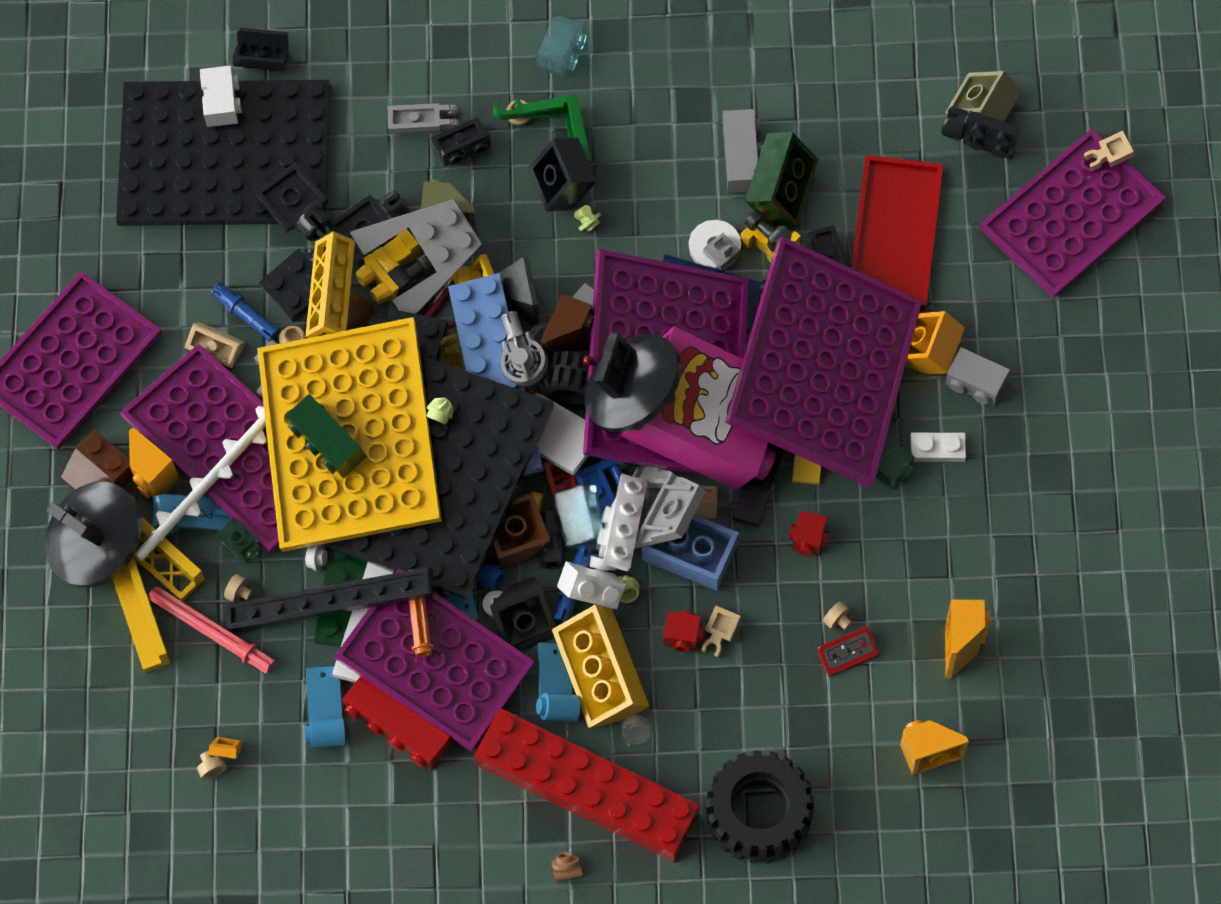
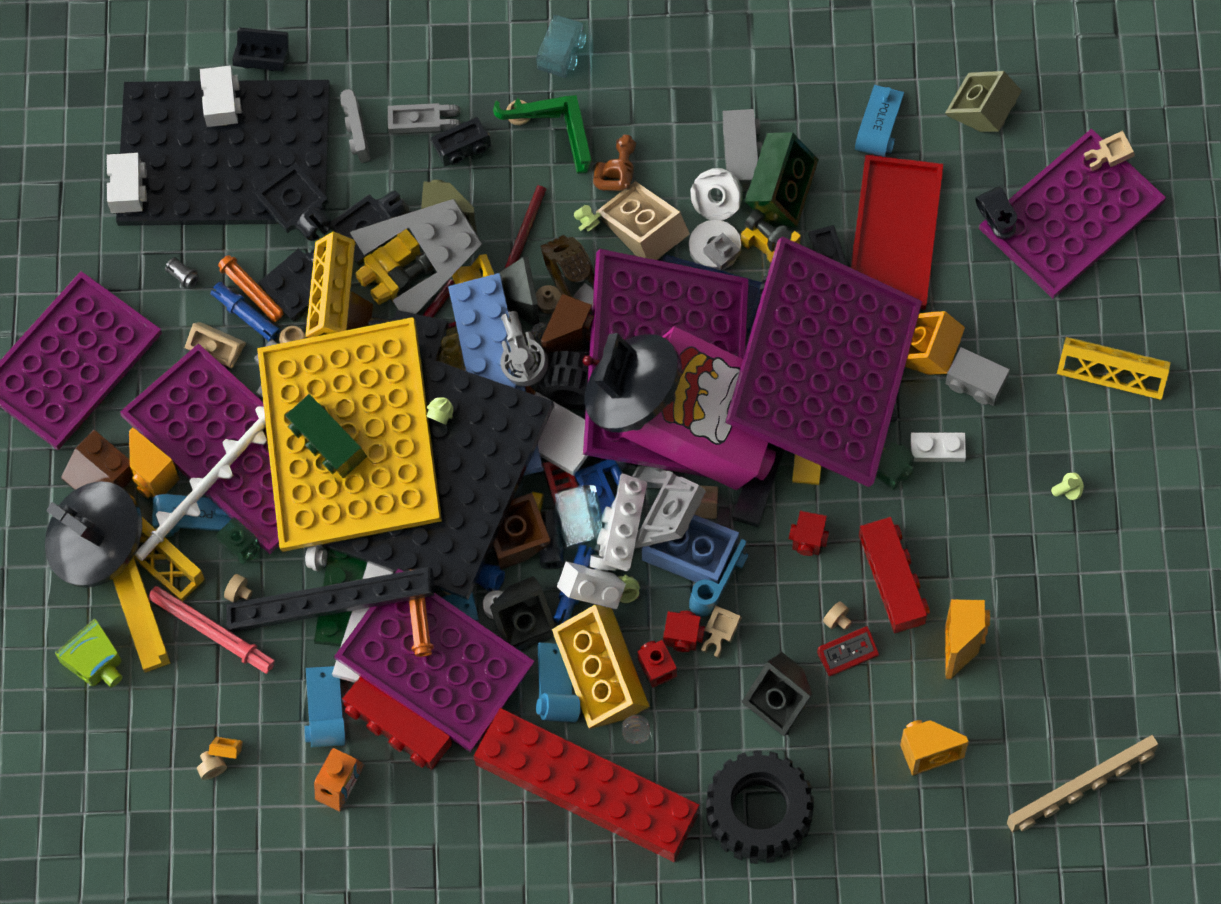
black brick [528,138,597,212] -> none
medium nougat plate [552,852,583,882] -> none
black plate [941,107,1020,159] -> none
none -> lime torso [55,619,123,688]
none -> white brick [107,153,147,213]
none -> flat silver pin [165,257,199,288]
none -> orange axle [218,255,284,322]
none -> orange torso [314,748,365,812]
none -> light grey hinge [340,89,371,163]
none -> dark red bar [504,185,546,269]
none -> tan tile [536,285,561,314]
none -> dark brown piece [540,235,595,297]
none -> dark orange piece [593,135,636,191]
none -> tan slope [596,181,690,260]
none -> red brick [637,640,677,688]
none -> dark azure door [689,539,749,617]
none -> white tile [691,168,743,221]
none -> pearl dark grey slope [742,652,813,736]
none -> dark azure door [855,85,904,157]
none -> red brick [859,517,930,634]
none -> black piece [975,186,1017,240]
none -> tan plate [1007,735,1158,833]
none -> yellowish green plate [1051,472,1084,500]
none -> yellow fence [1057,337,1170,400]

